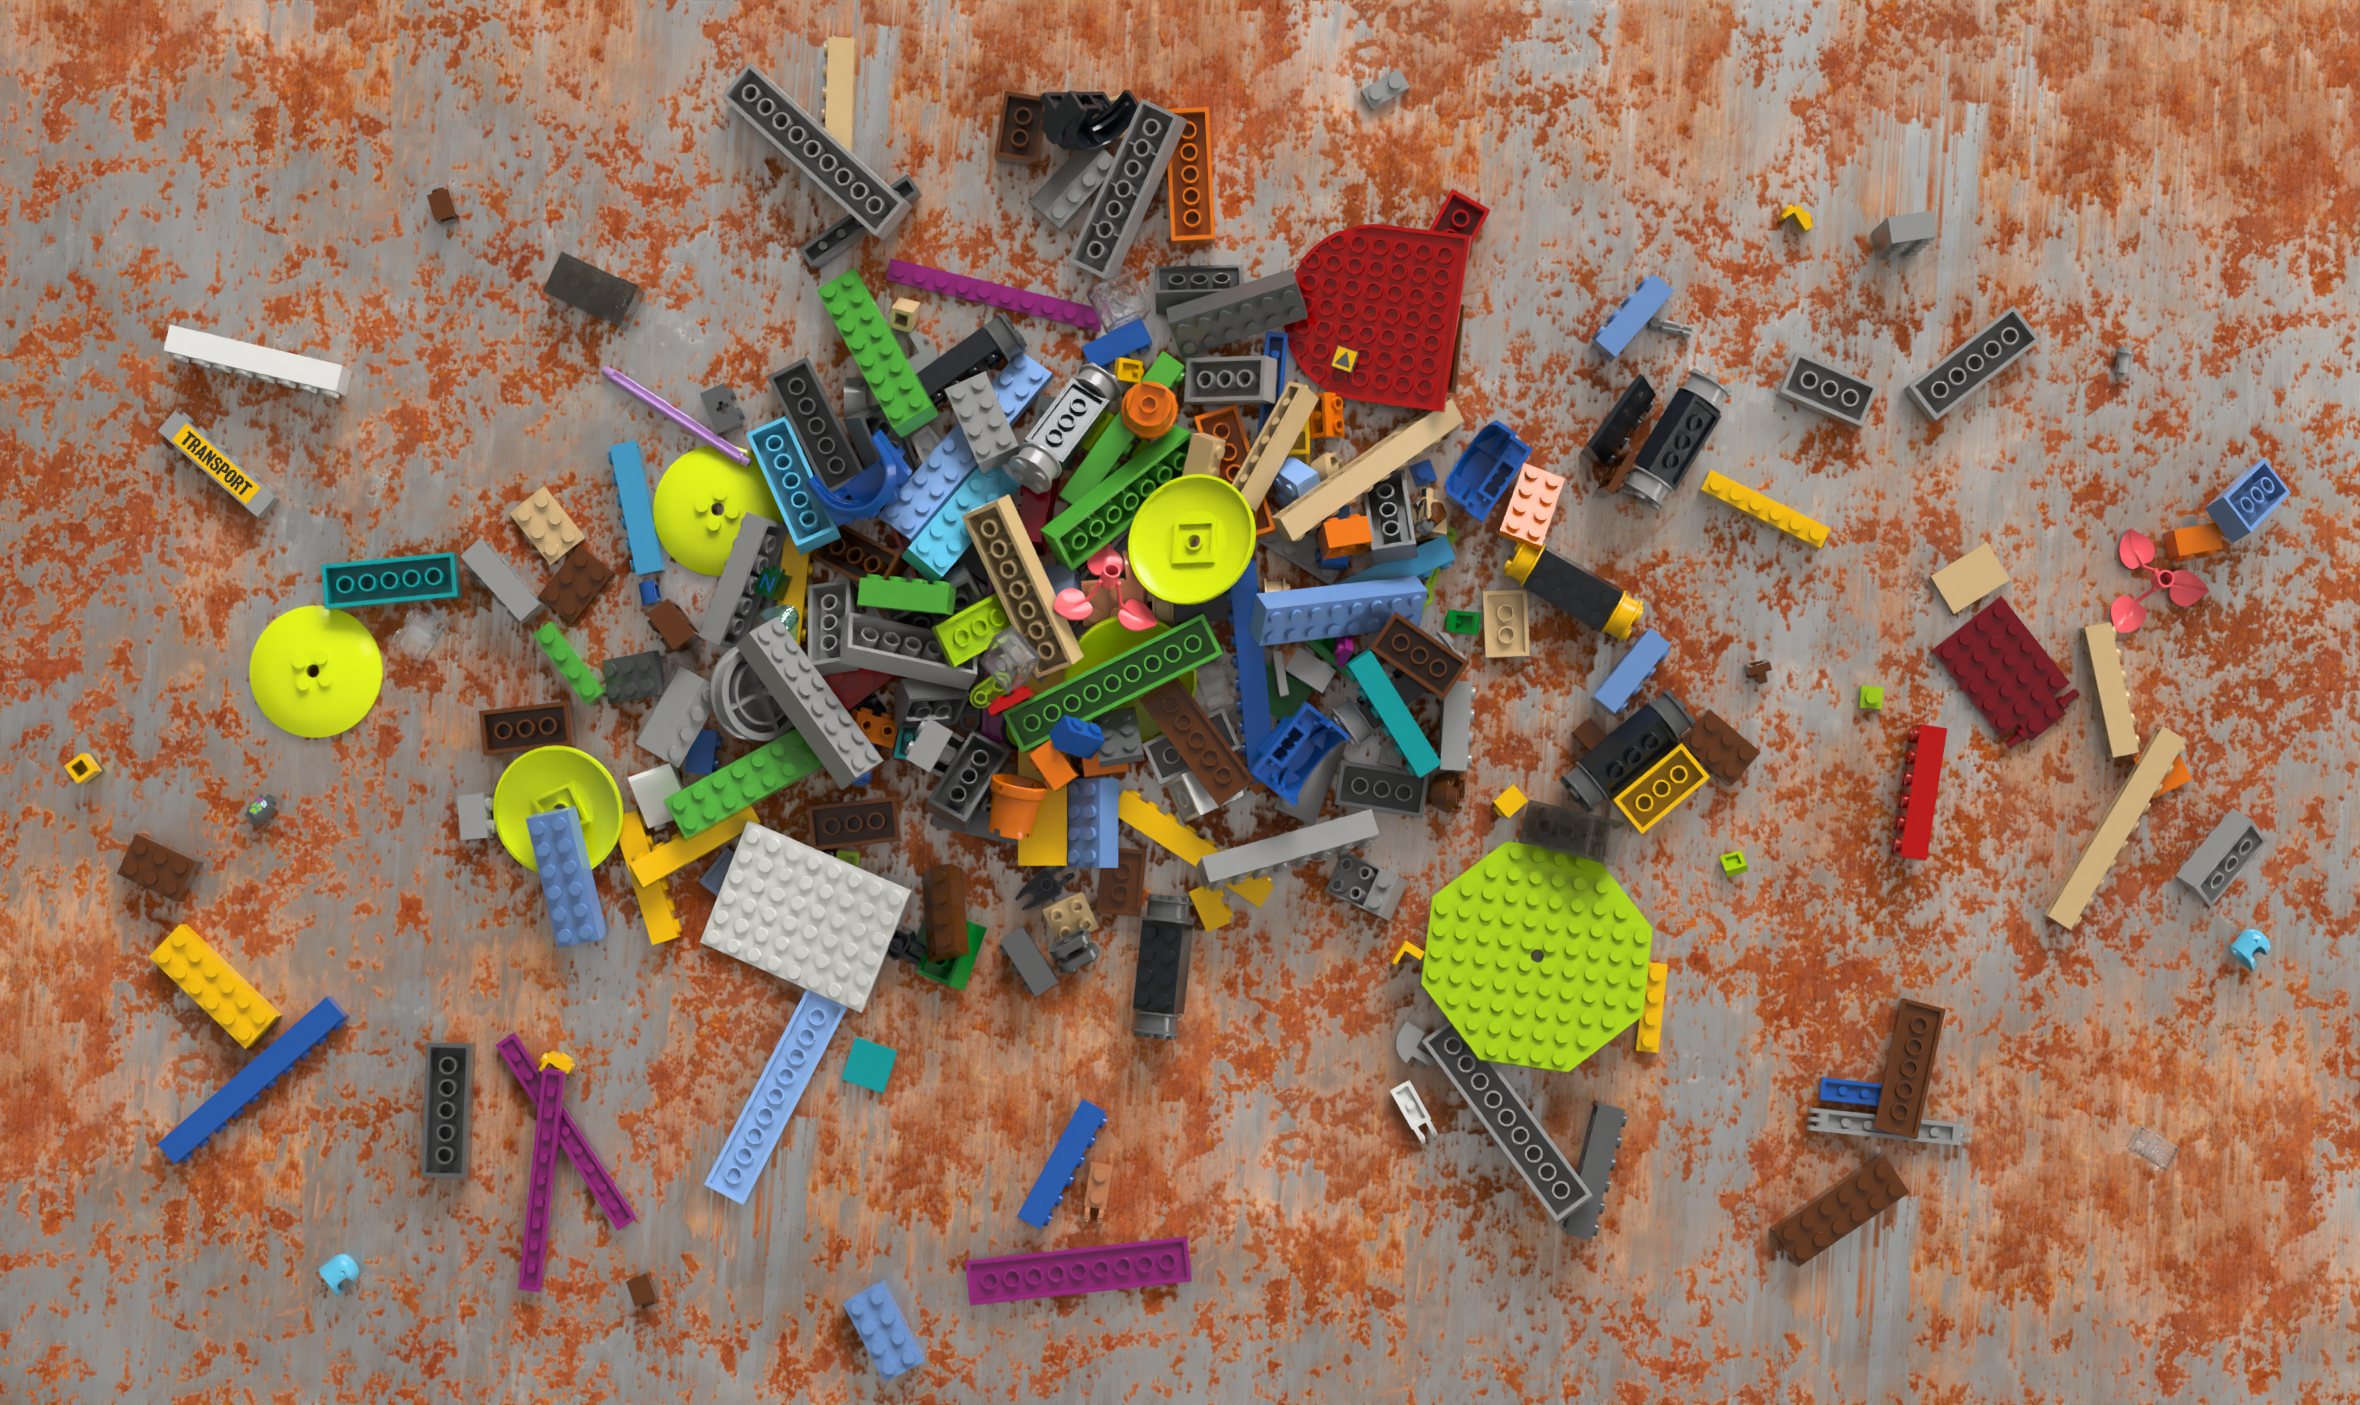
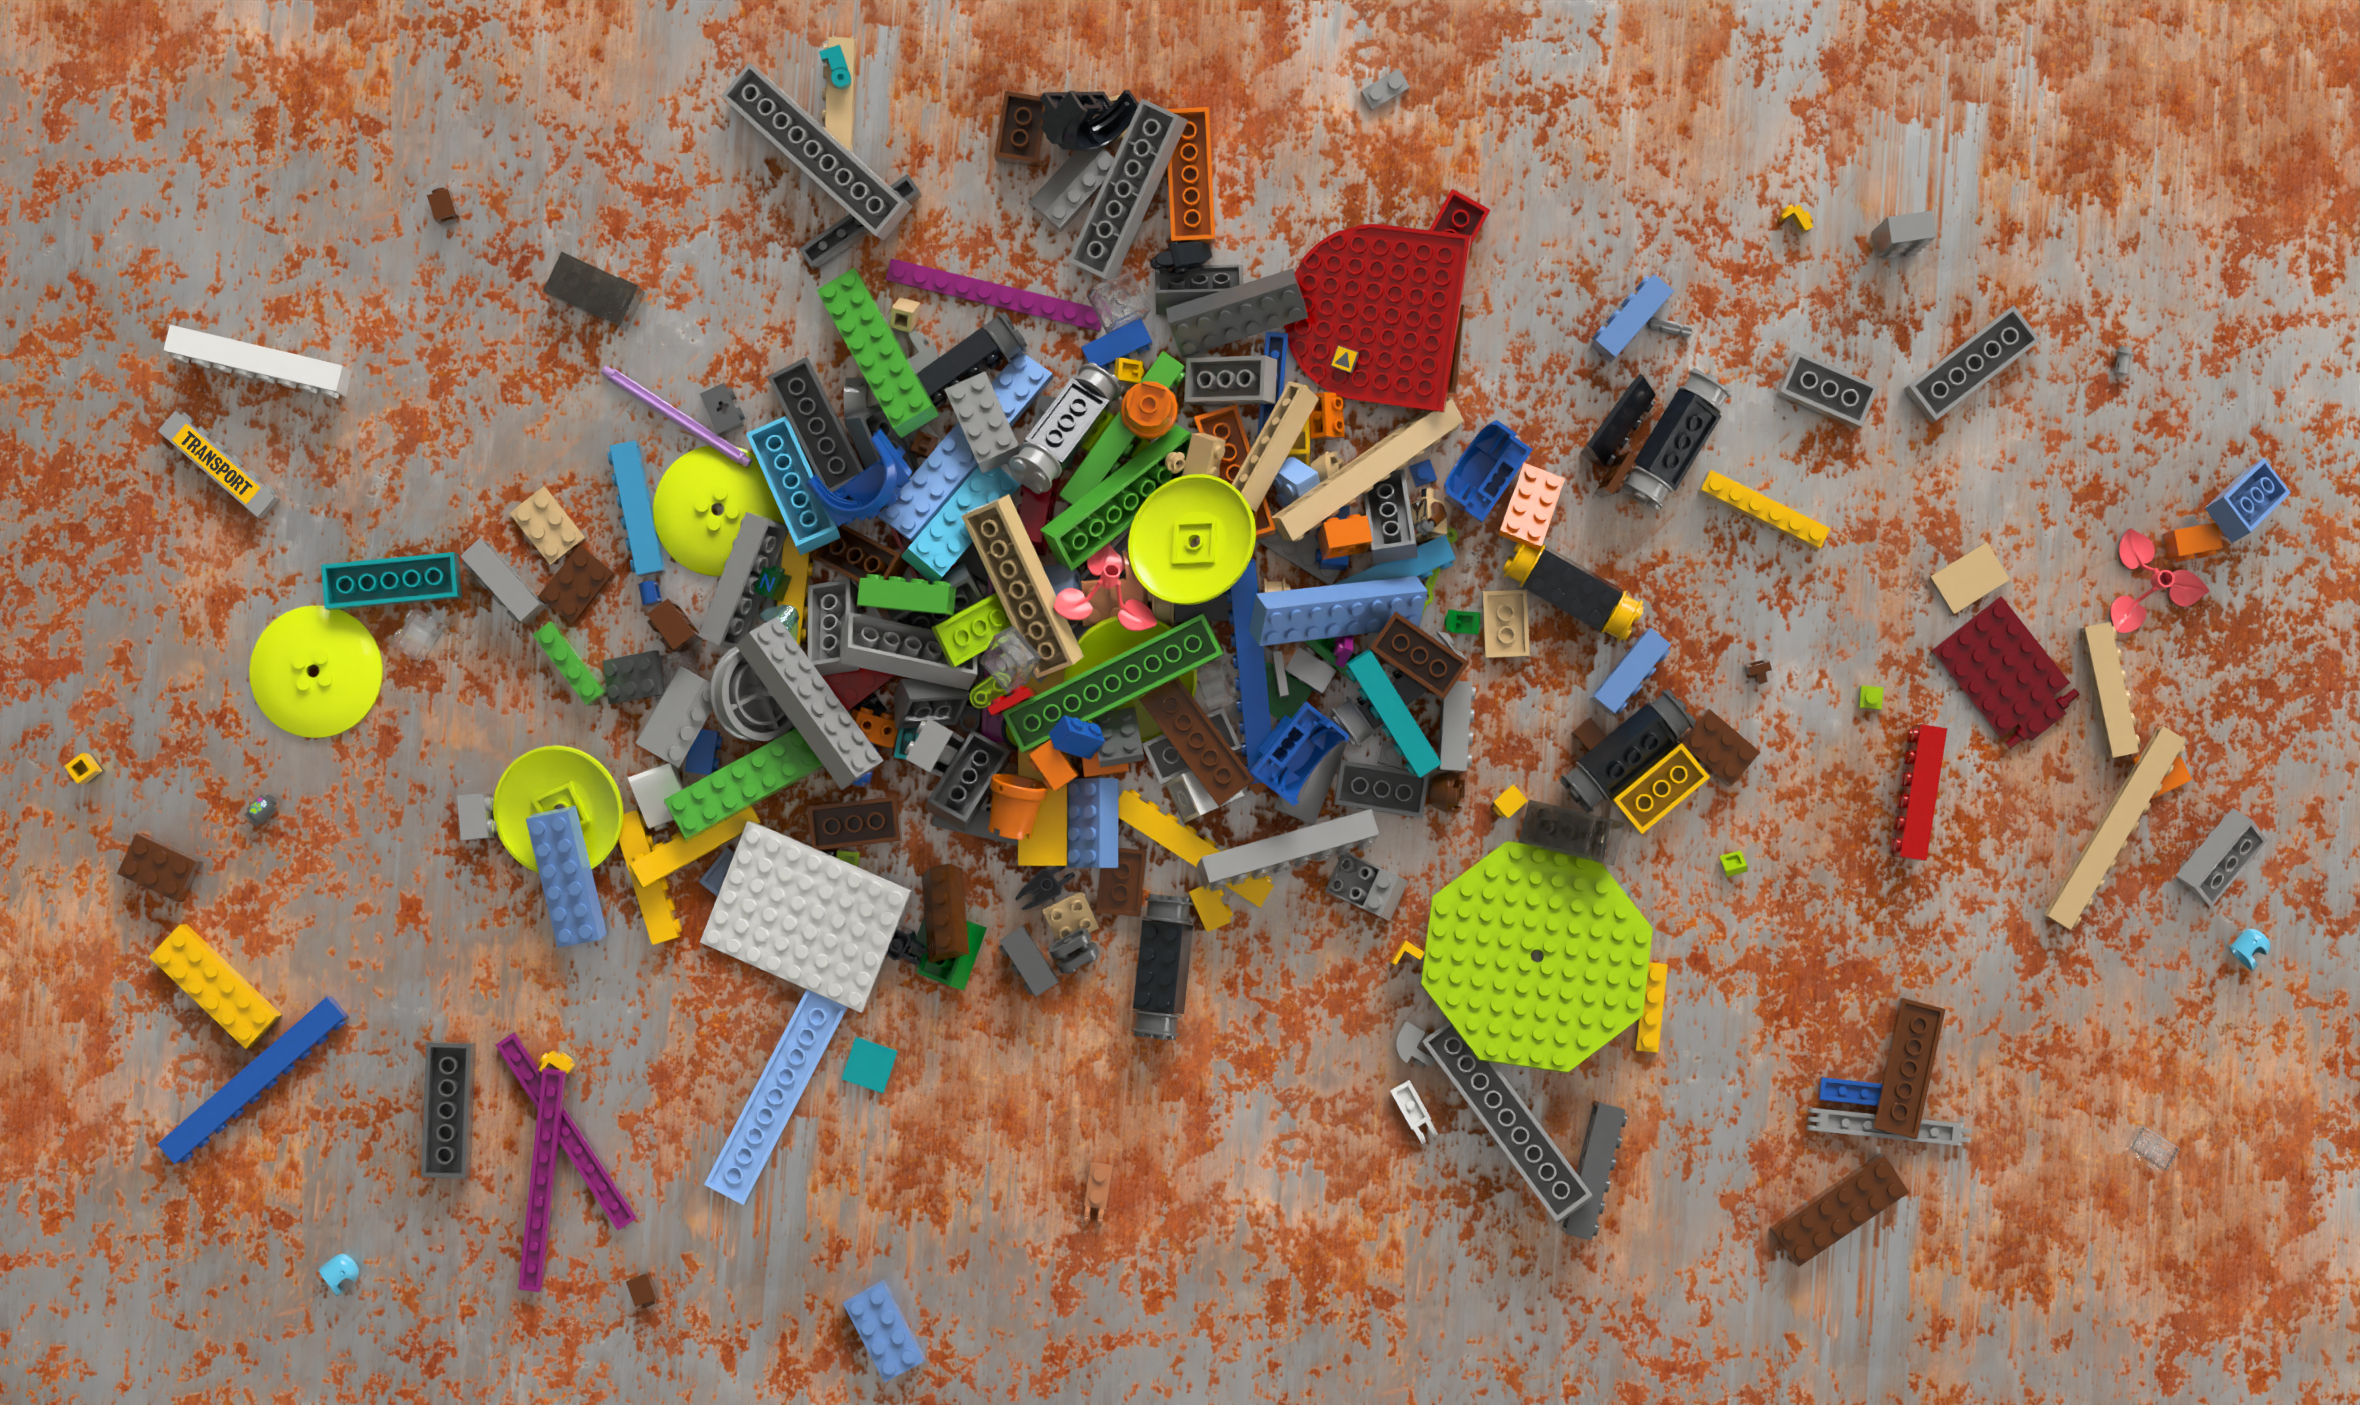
reddish brown brick [479,701,576,756] -> none
magenta plate [965,1236,1192,1306] -> none
blue brick [1017,1098,1108,1229] -> none
none -> teal leg [819,45,852,90]
none -> reddish brown tile [910,430,939,459]
none -> black hinge [1150,241,1213,275]
none -> tan plate [1165,452,1186,473]

